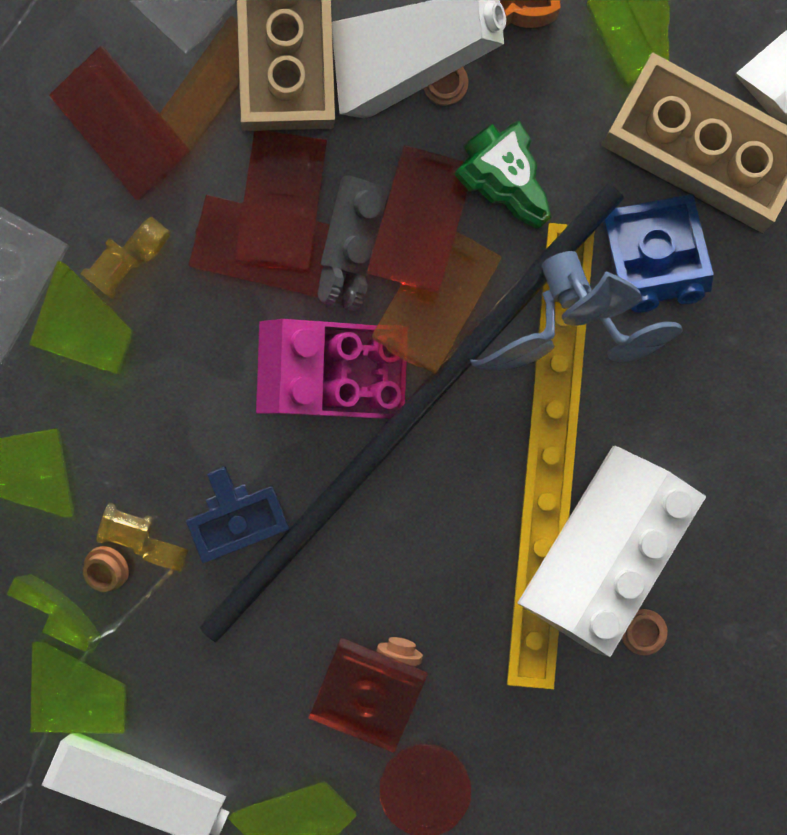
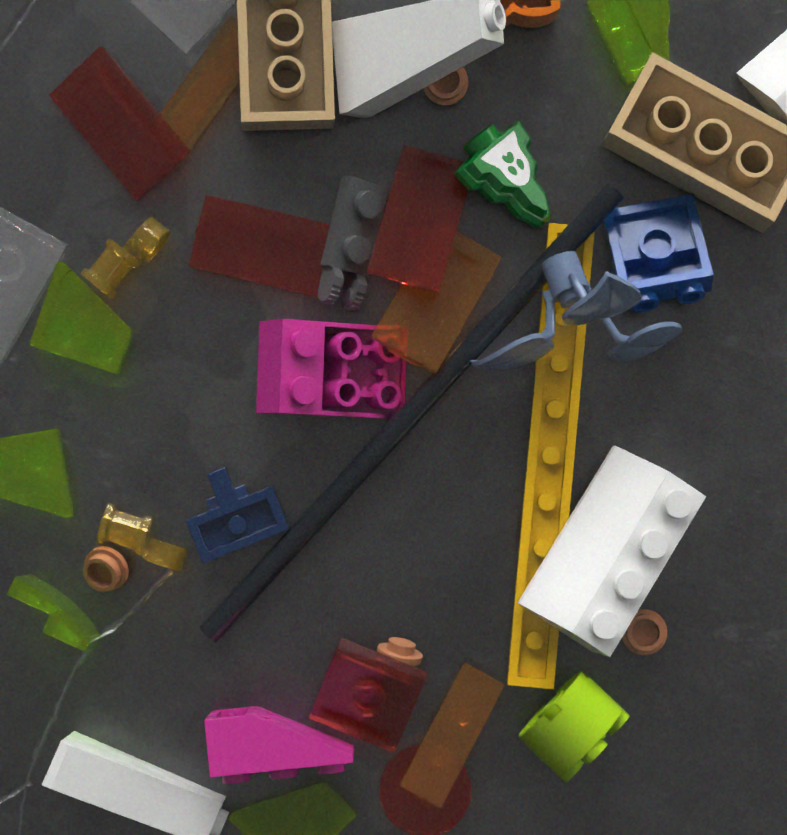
clear neon green wing [30,641,127,734] -> none
clear red piece [235,131,327,272] -> none
none -> dark pink slope [204,706,355,784]
none -> clear orange tile [398,662,505,809]
none -> lime brick [519,670,630,783]

